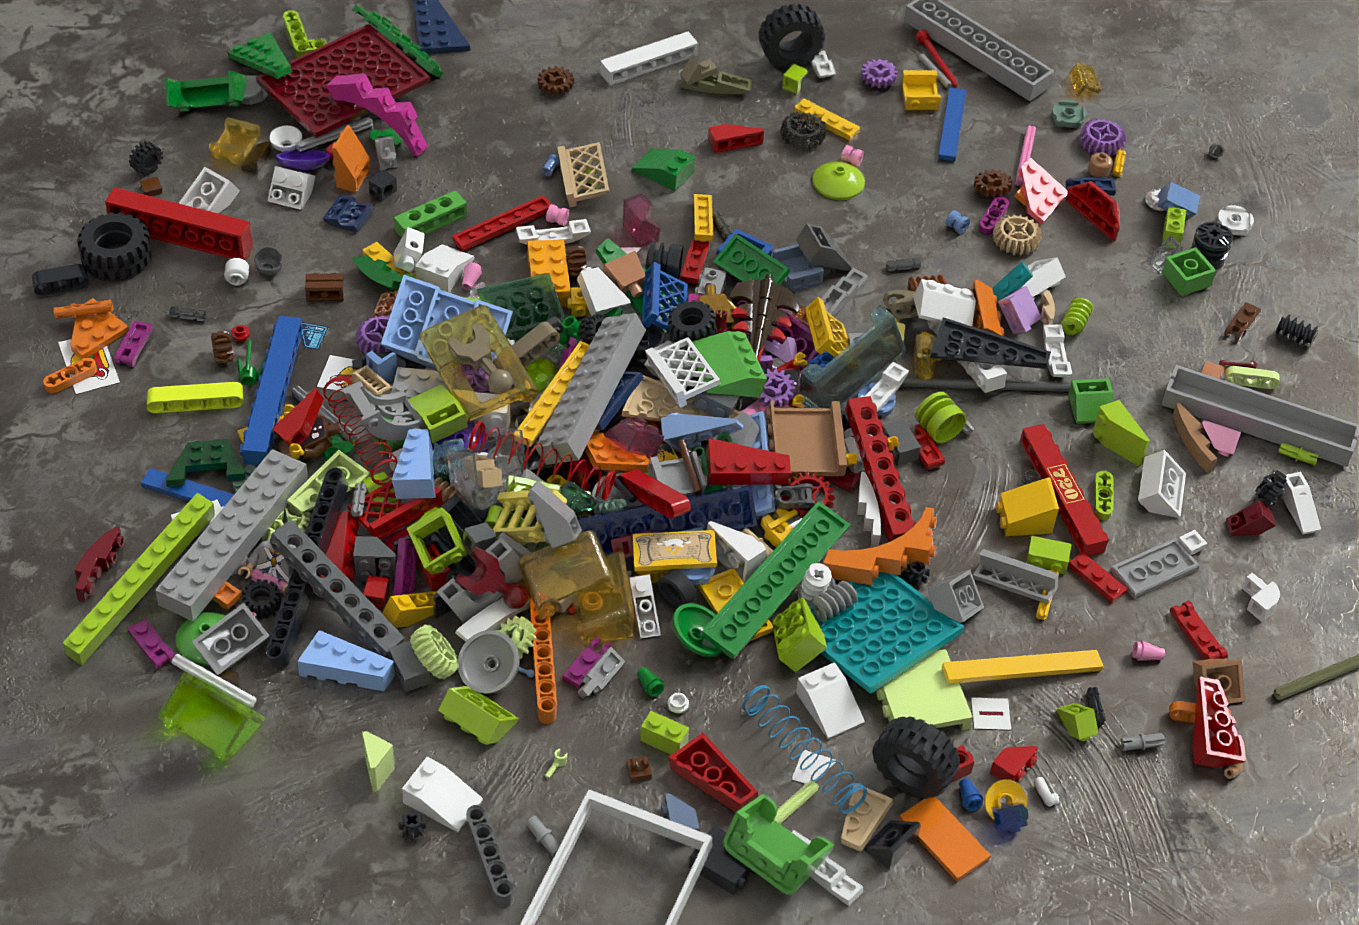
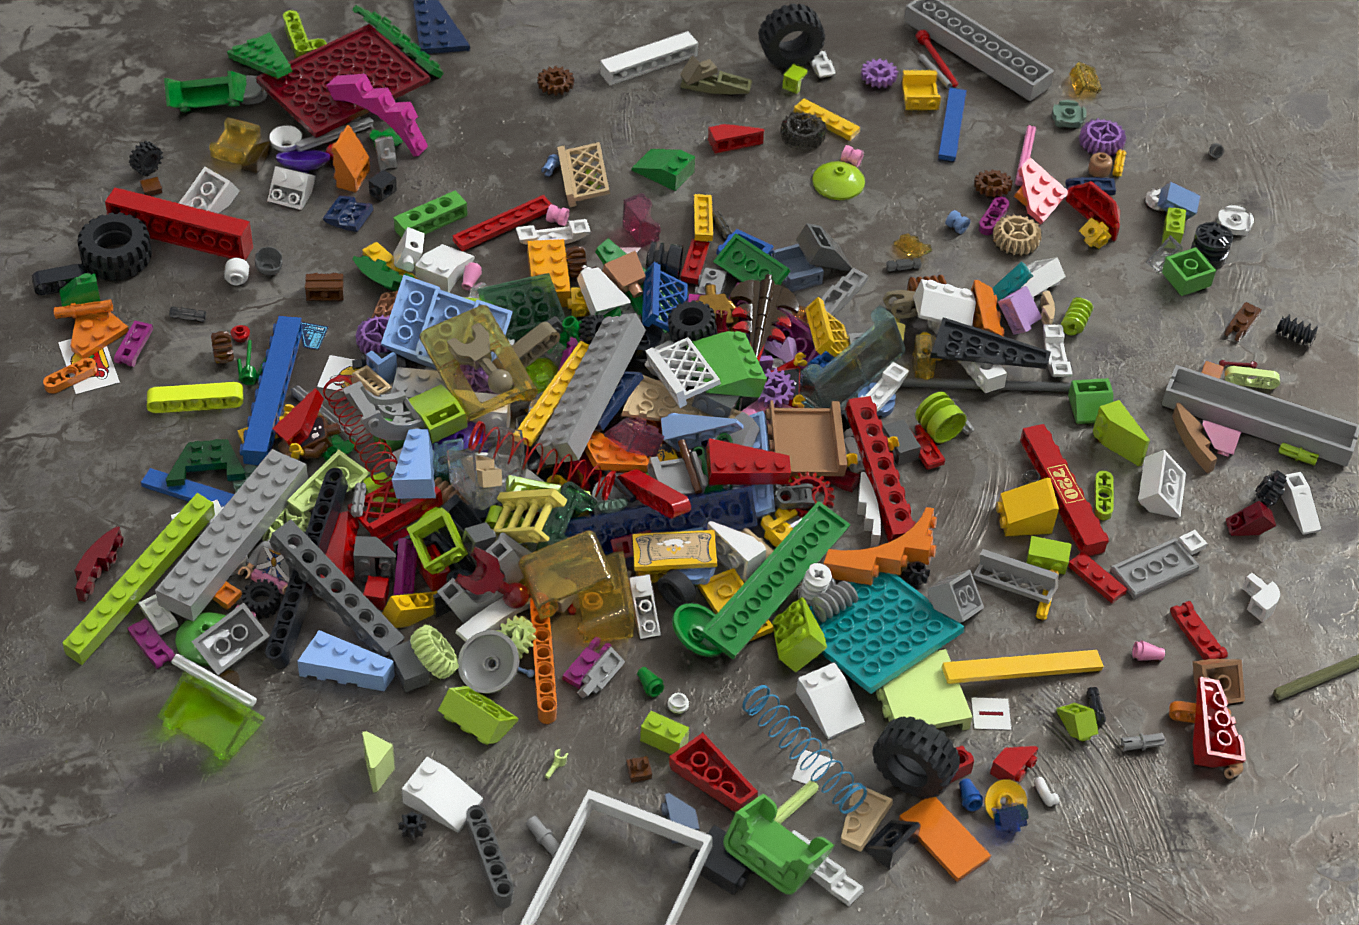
light grey slope [528,481,582,548] -> none
none -> green slope [59,273,101,307]
none -> white plate [139,594,178,636]
none -> clear yellow slope [894,234,932,258]
none -> yellow brick [1079,218,1111,249]

